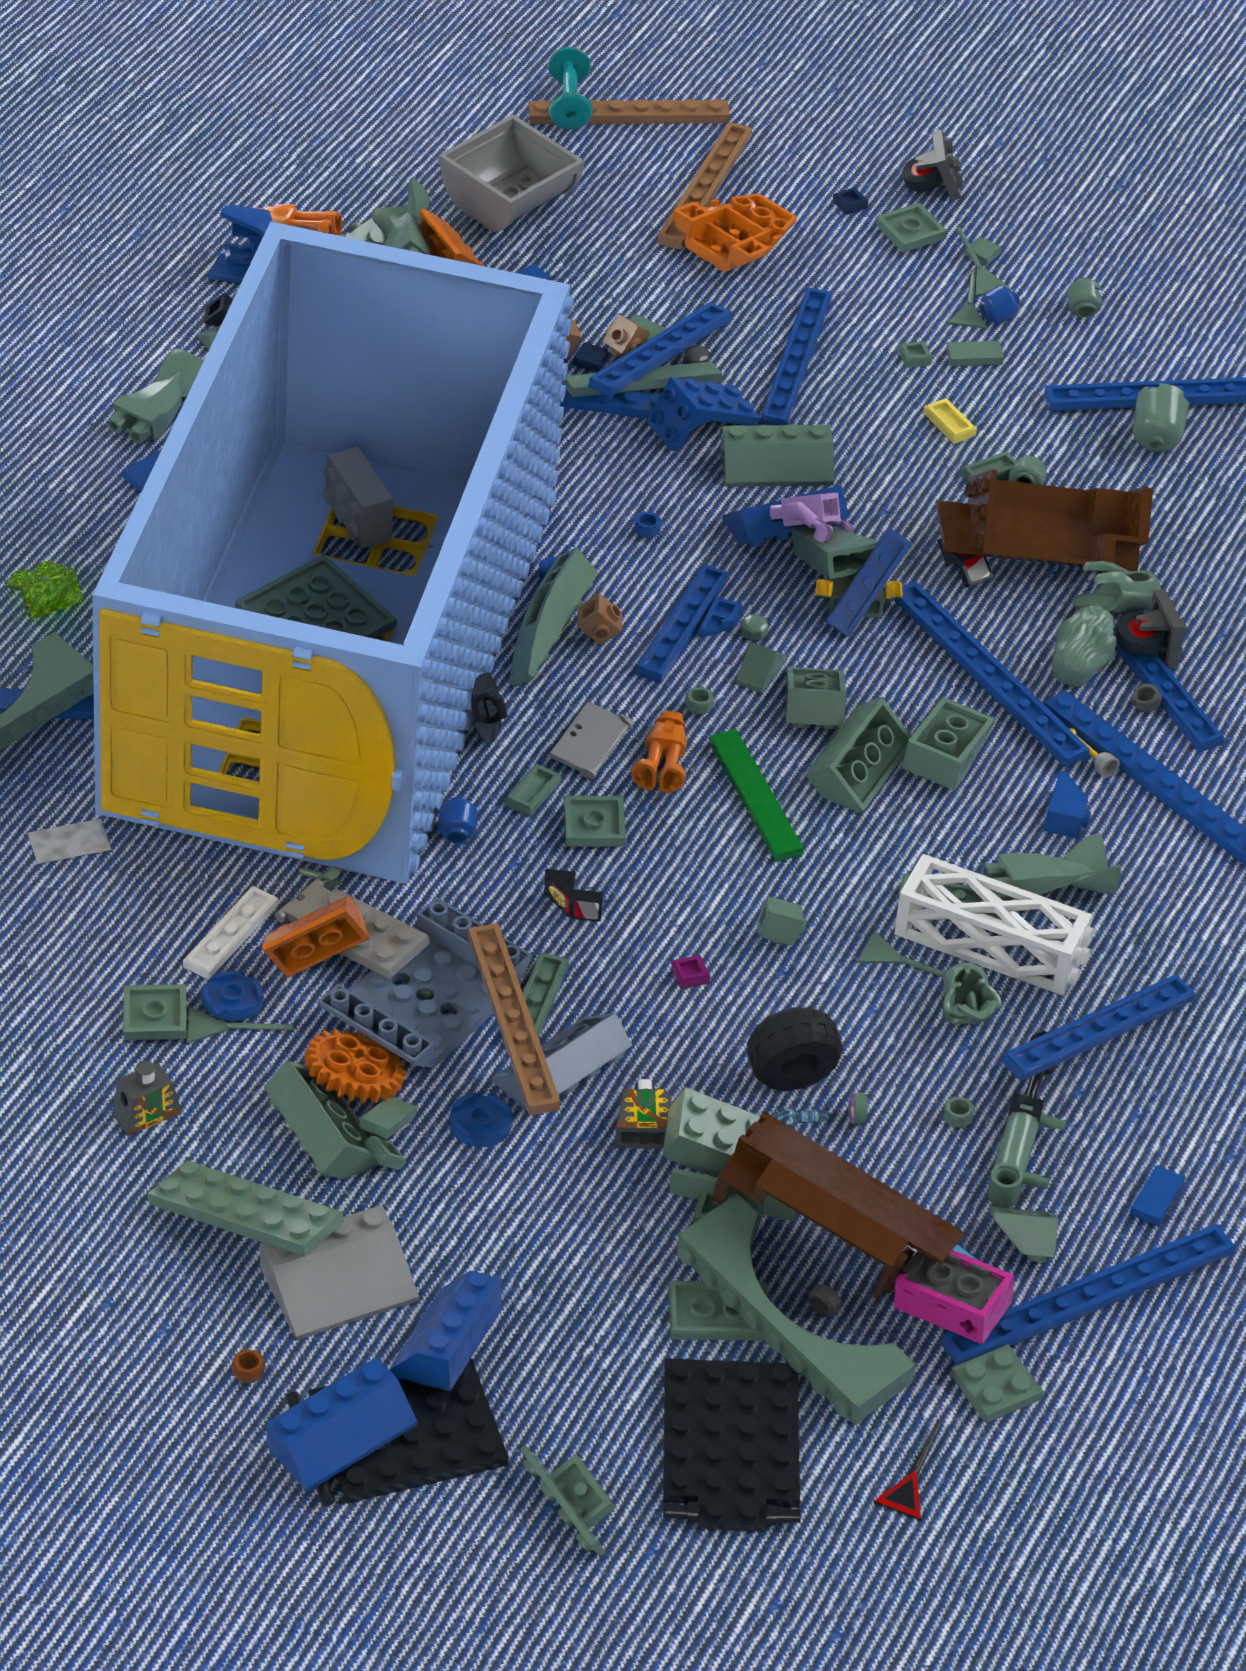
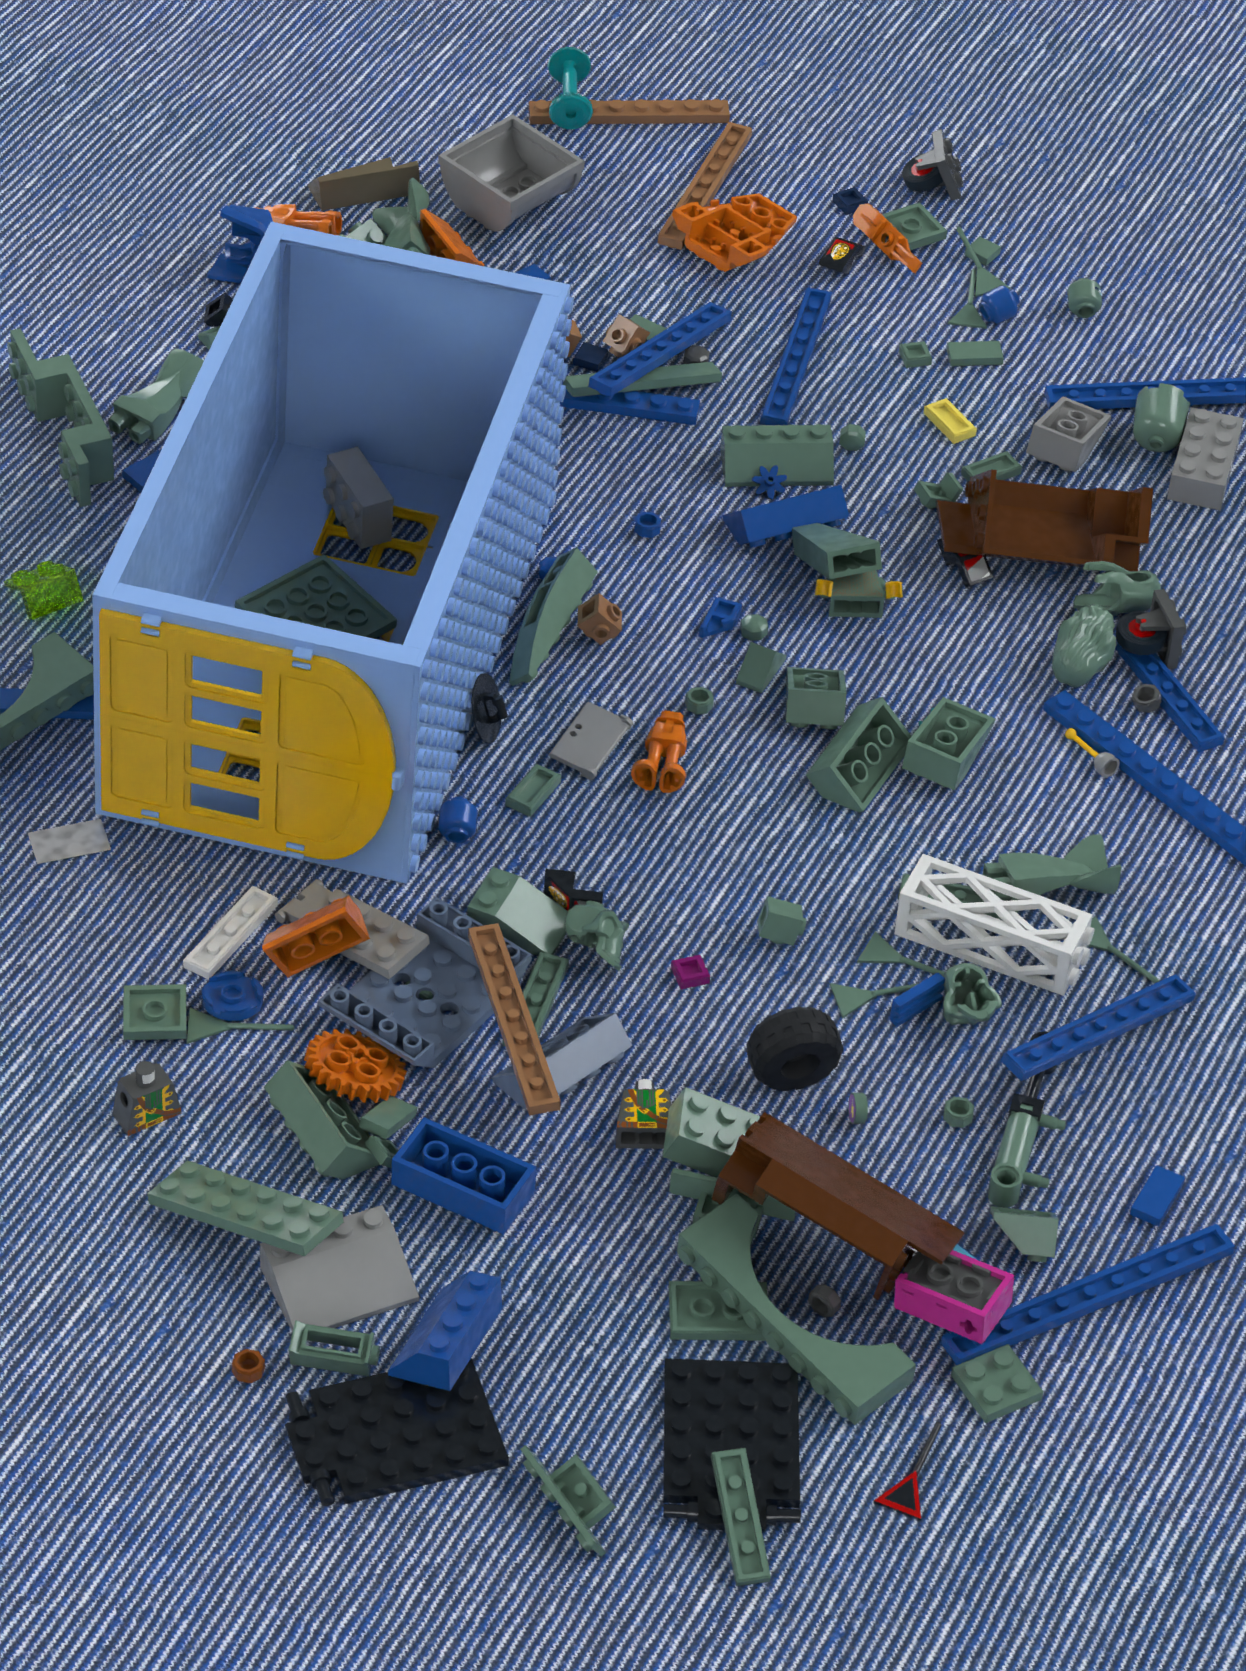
blue slope [267,1357,417,1492] -> none
sand green hand [299,867,341,890] -> none
blue tile [449,1093,513,1147] -> none
sand green plate [564,796,626,847] -> none
blue tile [635,564,729,683] -> none
blue bracket [647,377,761,451] -> none
green tile [709,729,804,862] -> none
lavender torso [770,493,854,542] -> none
clear light blue piece [771,1108,831,1125] -> none
blue tile [825,527,913,637] -> none
blue plate [892,581,1090,768] -> none
sand green head [1009,456,1047,485] -> none
blue slope [1044,771,1091,839] -> none
none -> sand green bracket [7,328,114,507]
none -> sand green window [288,1320,380,1377]
none -> dark tan slope [308,157,420,211]
none -> blue brick [391,1117,536,1235]
none -> sand green slope [467,867,568,956]
none -> sand green head [565,901,629,971]
none -> sand green tile [711,1448,771,1586]
none -> blue plant [752,465,787,500]
none -> slope [818,237,865,274]
none -> sand green piece [830,983,919,1018]
none -> sand green tile [839,424,866,451]
none -> orange piece [853,203,923,274]
none -> blue tile [890,973,945,1027]
none -> sand green bracket [913,472,963,509]
none -> light grey slope [1026,397,1111,472]
none -> sand green piece [1087,916,1160,983]
none -> light grey brick [1167,407,1244,511]

